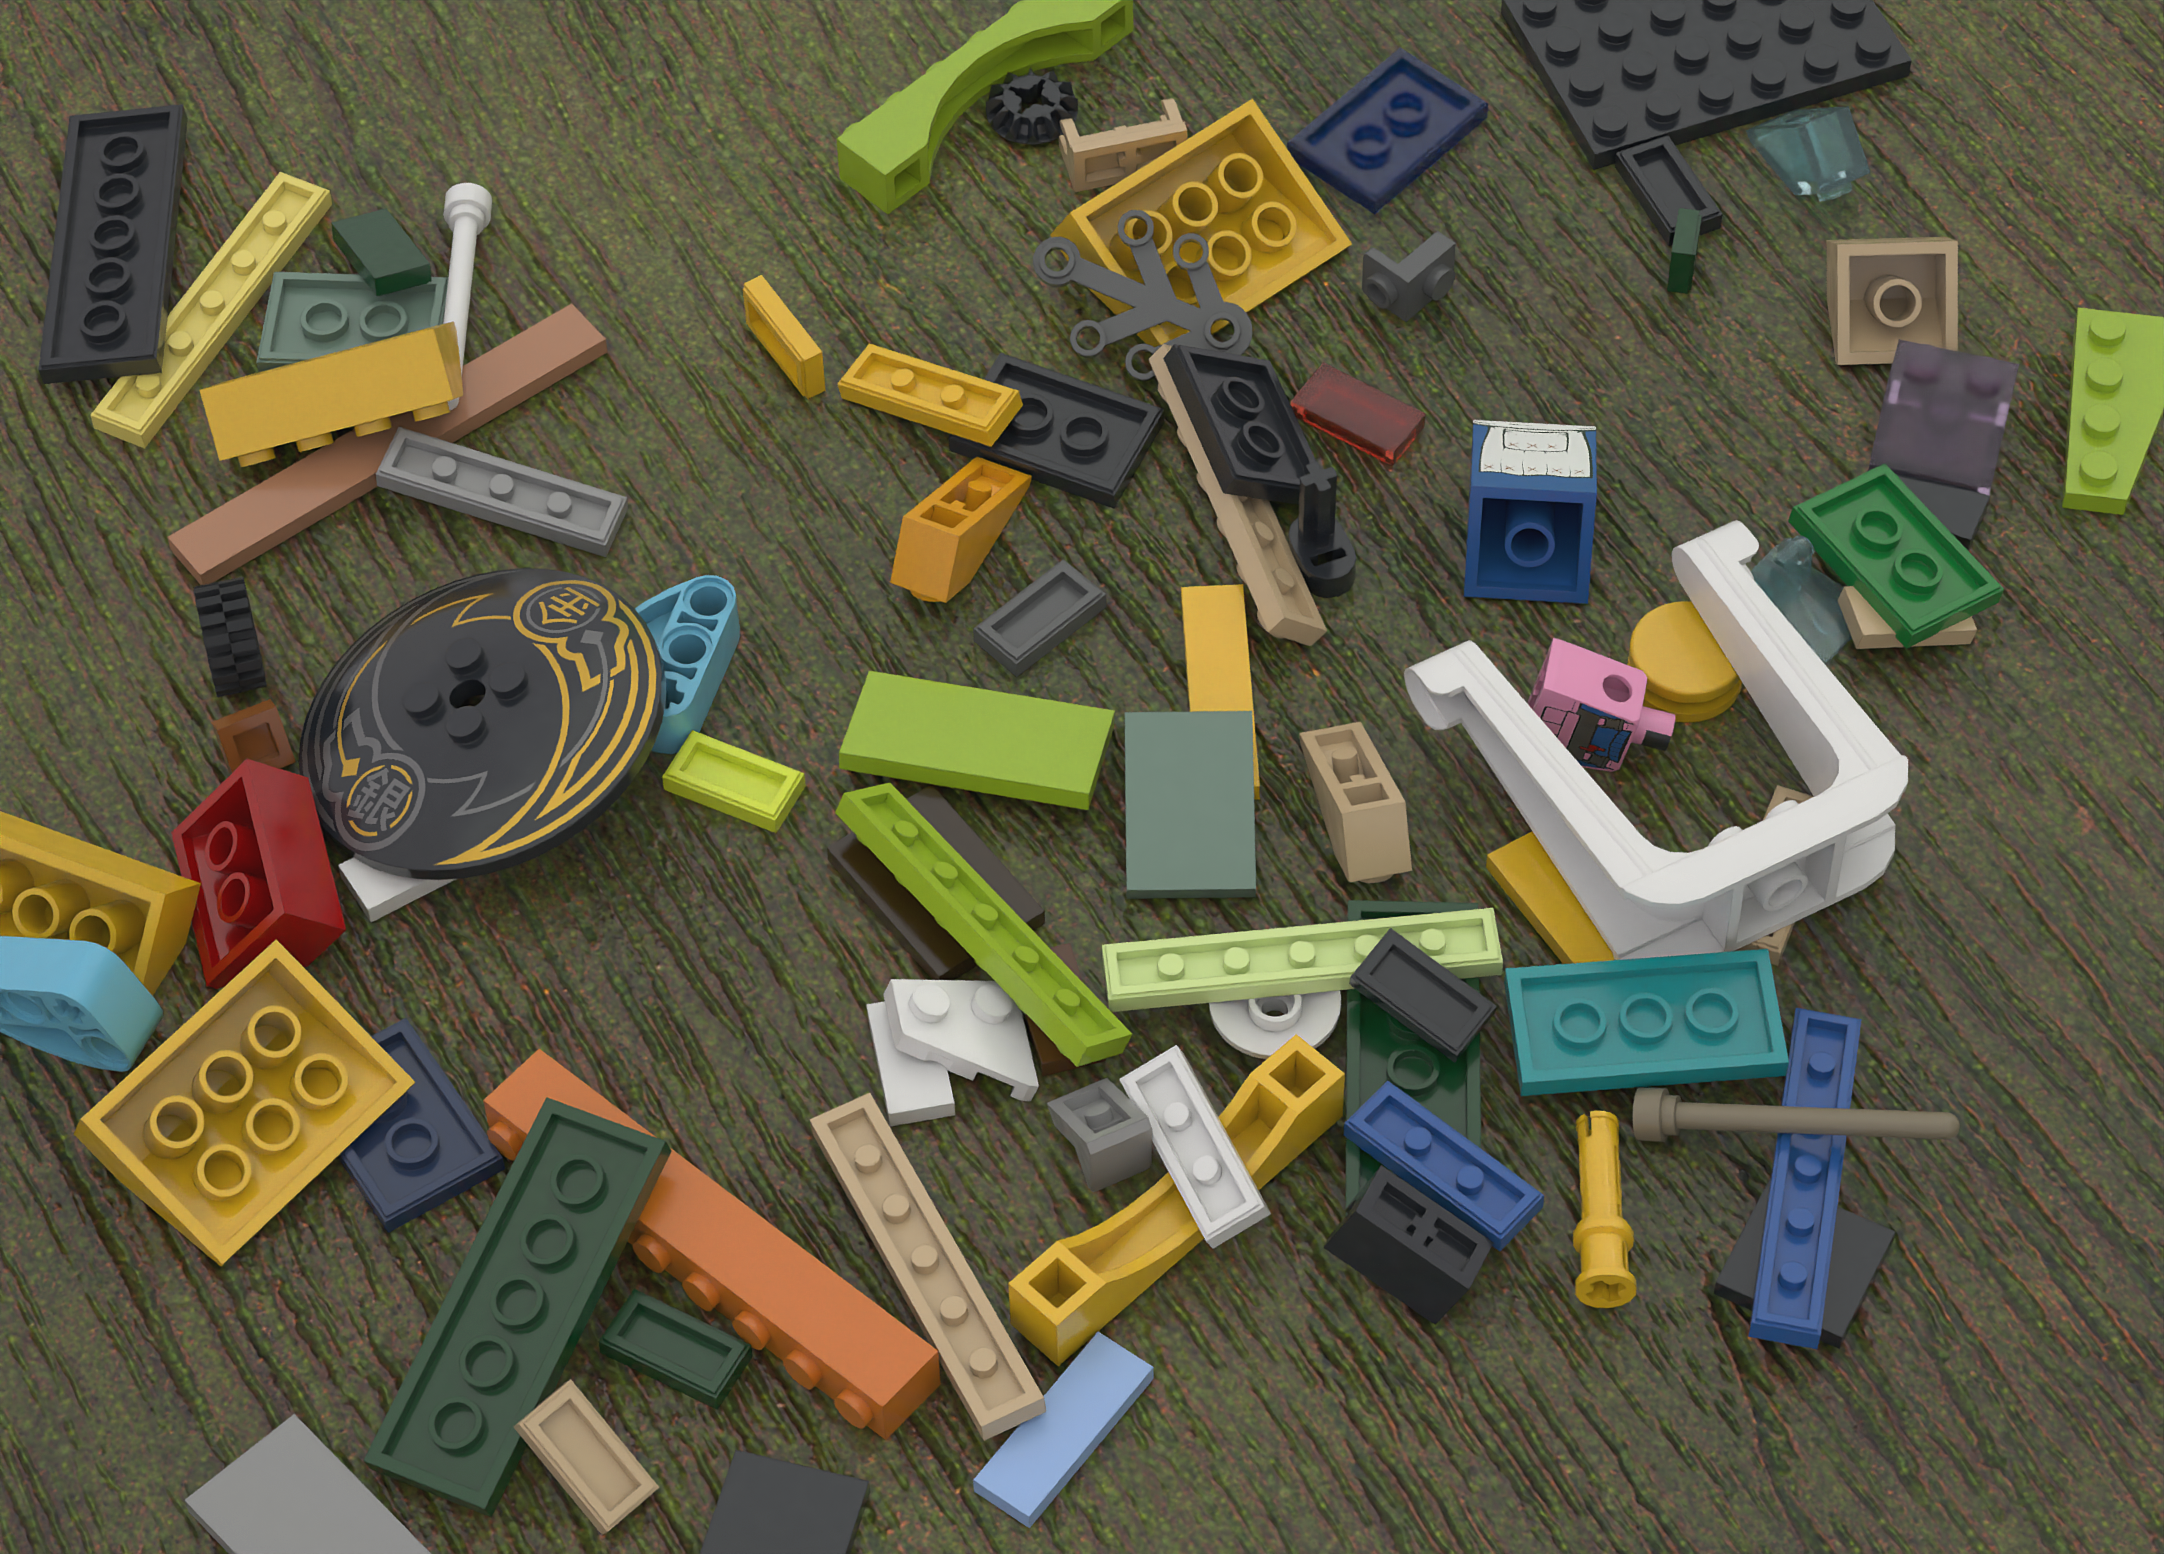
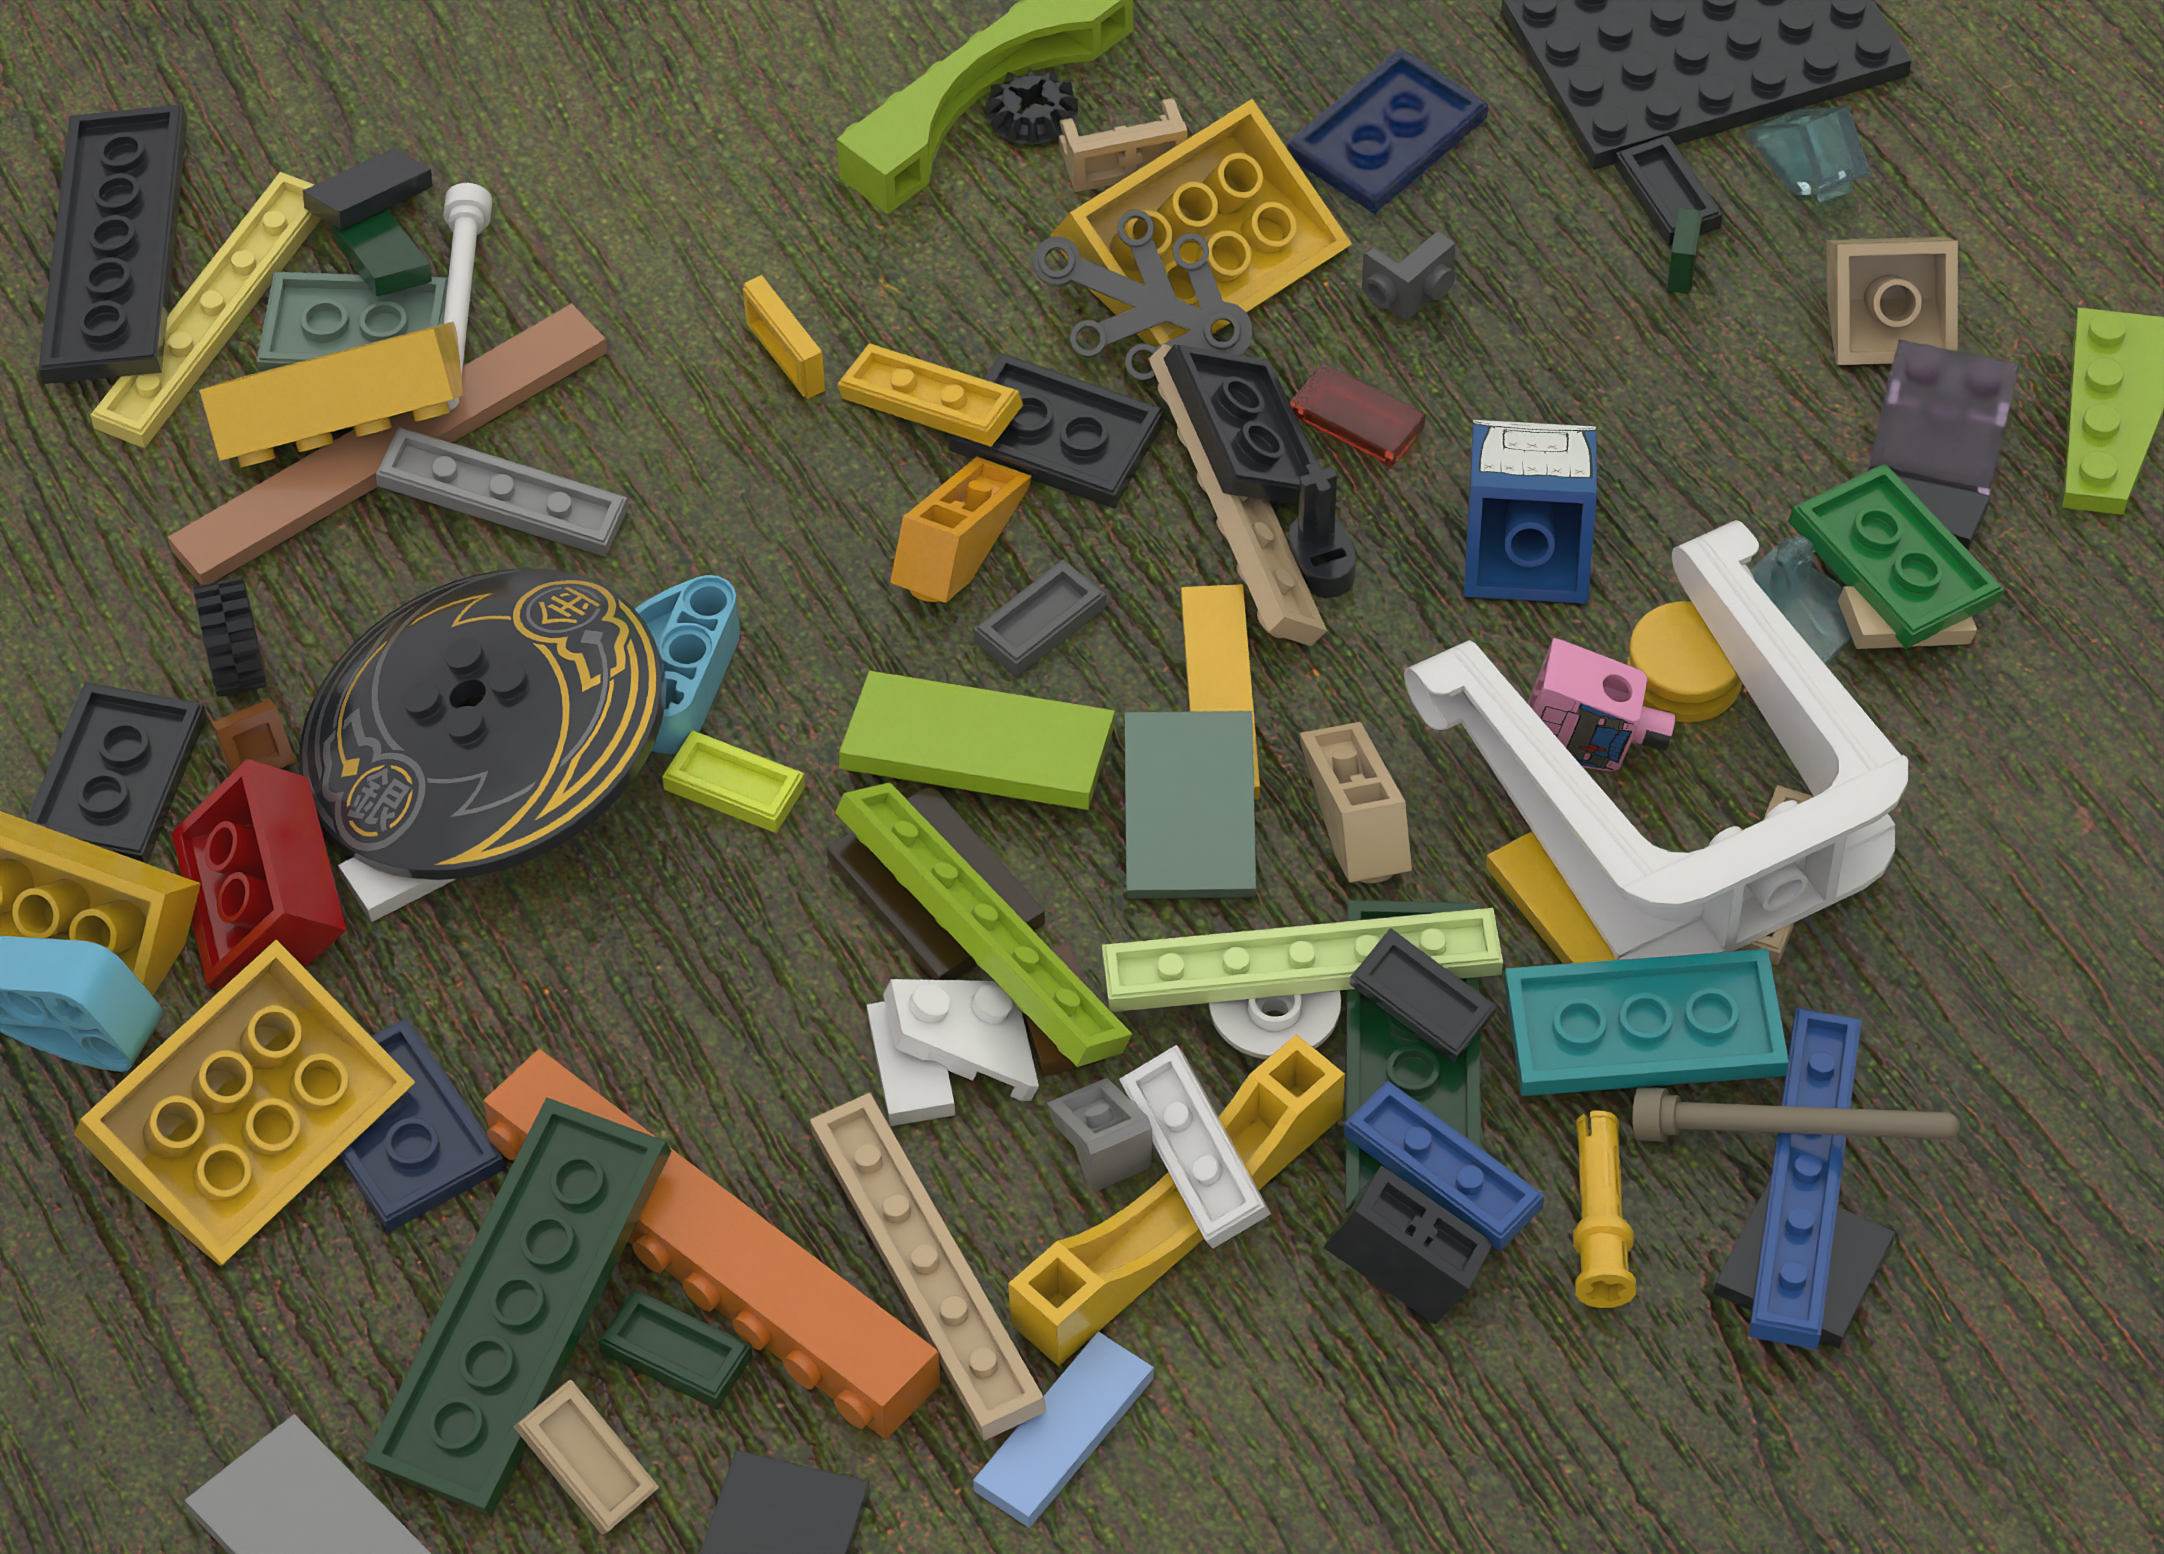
none -> black tile [26,682,207,864]
none -> black tile [302,148,433,230]

